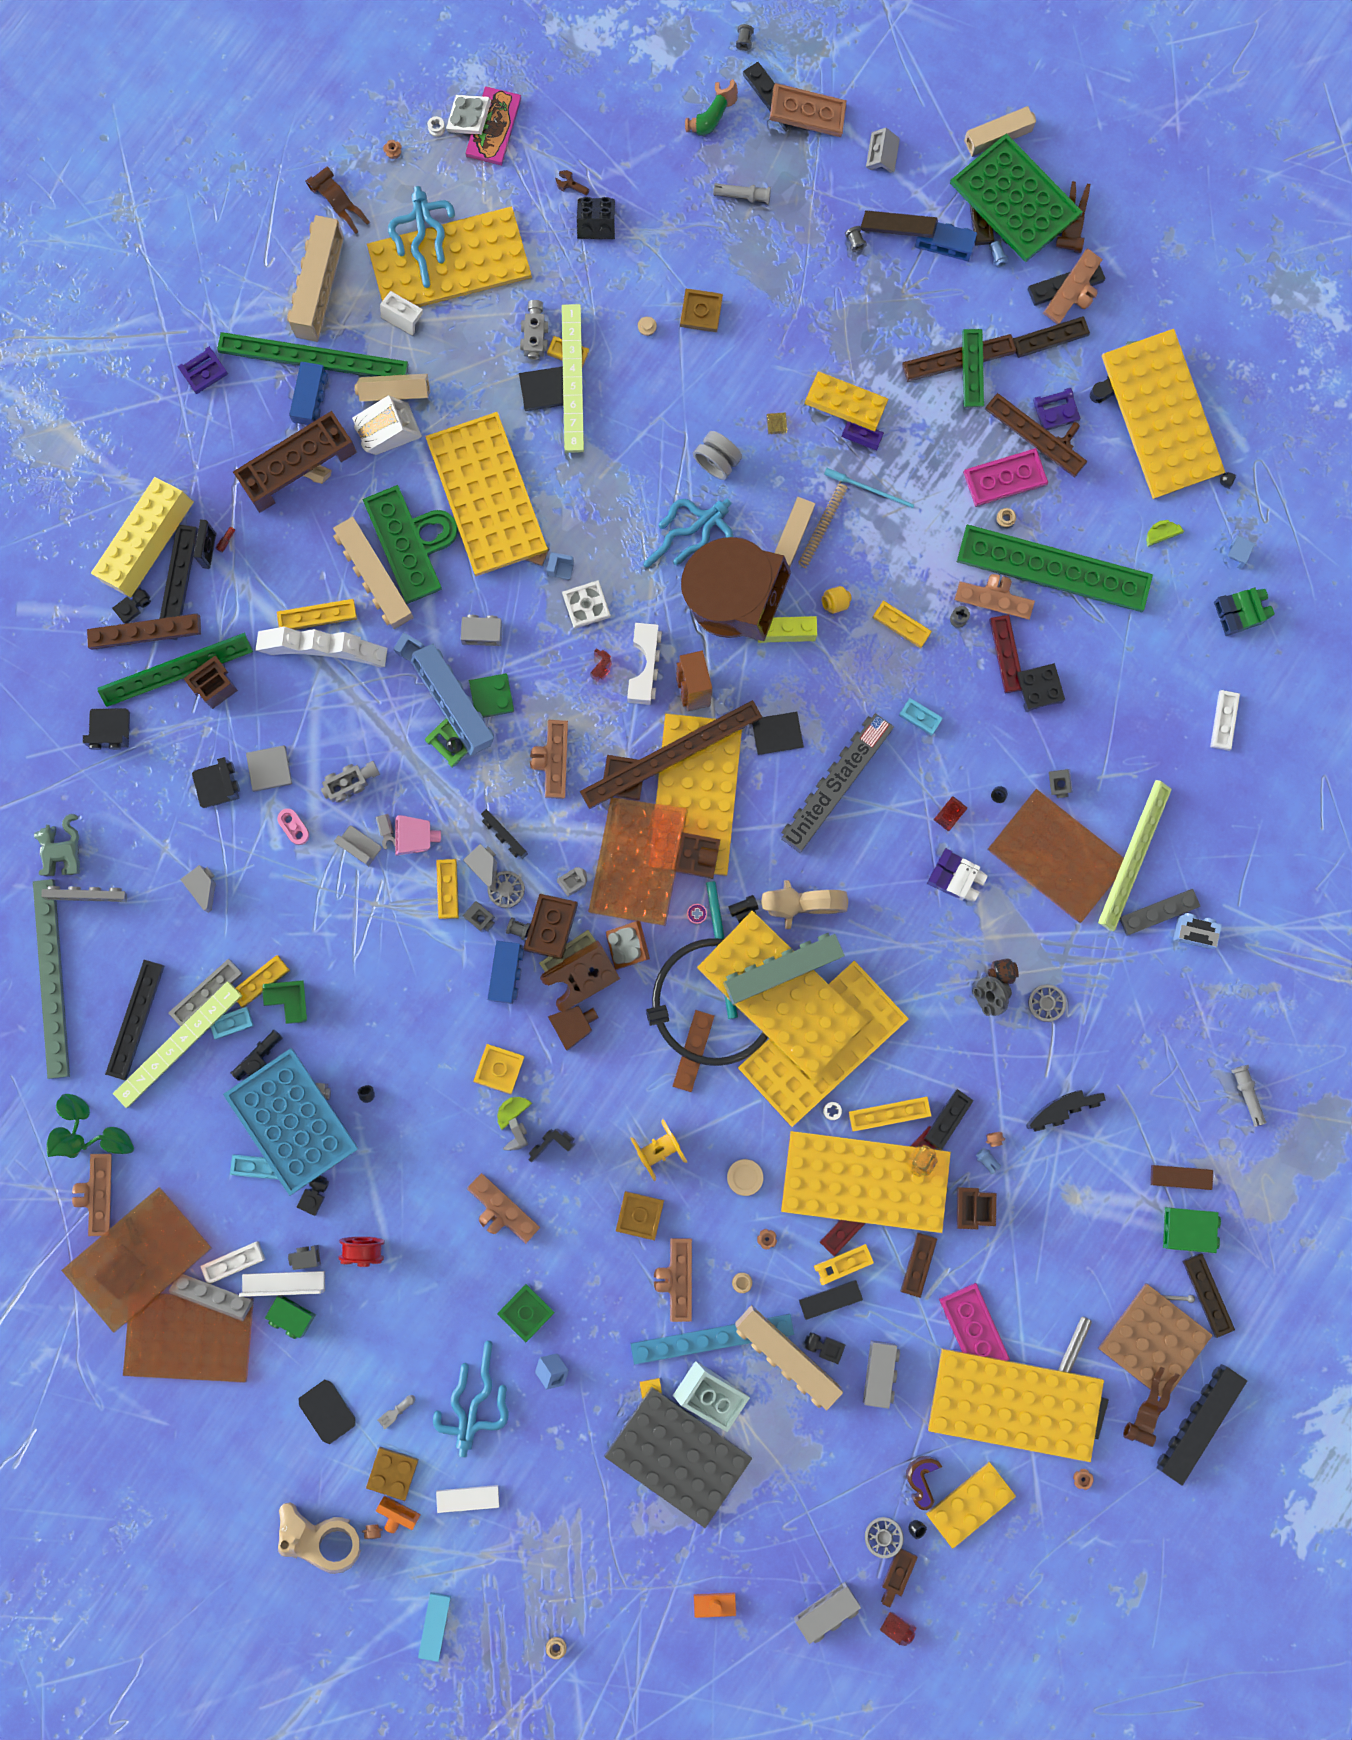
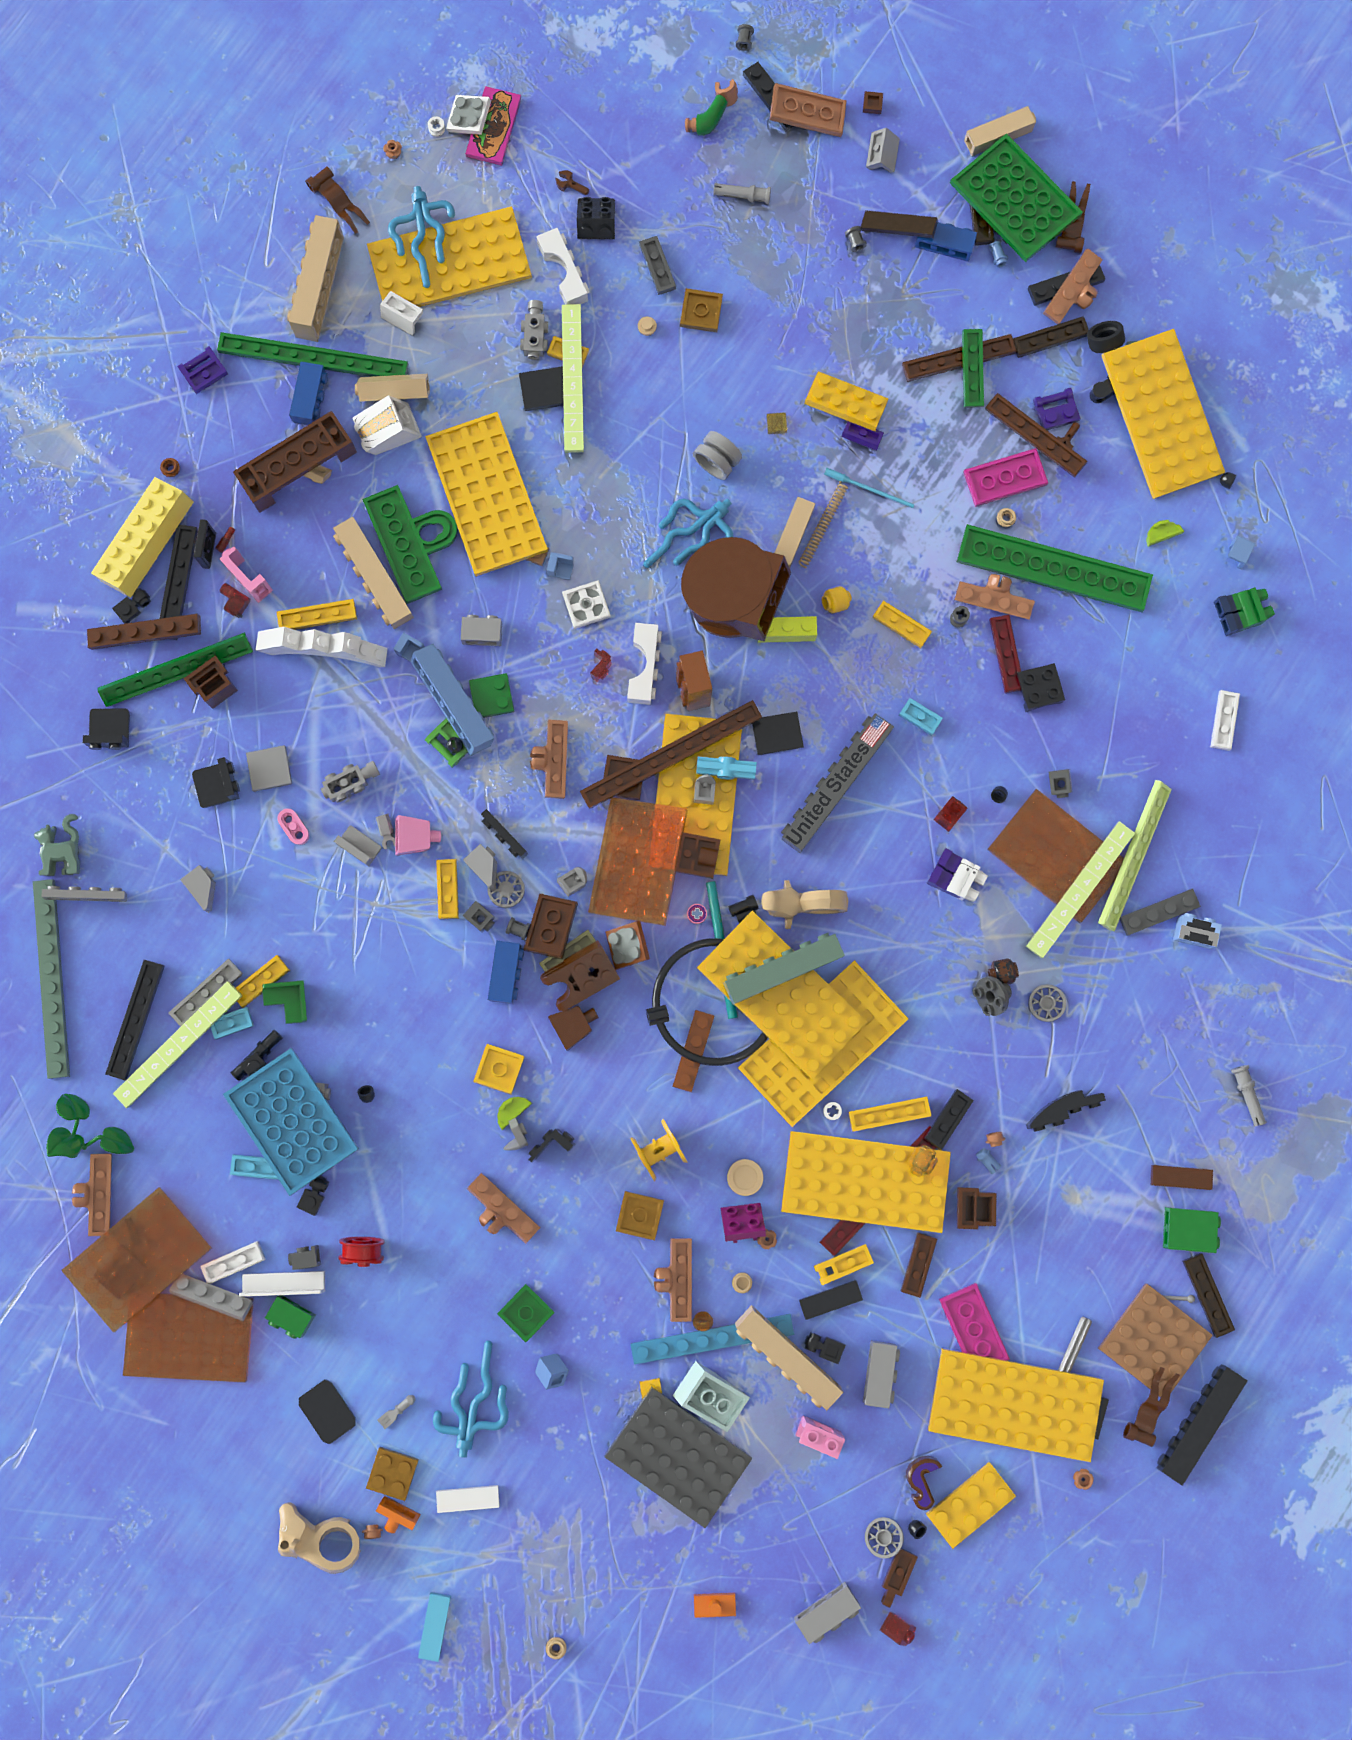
none -> dark orange plate [160,458,180,477]
none -> bright pink panel [220,546,273,603]
none -> clear red piece [220,583,251,618]
none -> white arch [536,228,590,305]
none -> dark grey plate [639,236,676,295]
none -> light grey plate [693,774,716,805]
none -> clear orange plate [693,1311,713,1331]
none -> medium azure piece [696,757,757,780]
none -> magenta plate [721,1203,766,1243]
none -> bright pink panel [795,1415,845,1459]
none -> reddish brown plate [863,91,883,114]
none -> yellowish green tile [1026,821,1135,958]
none -> black tyre [1087,321,1125,353]

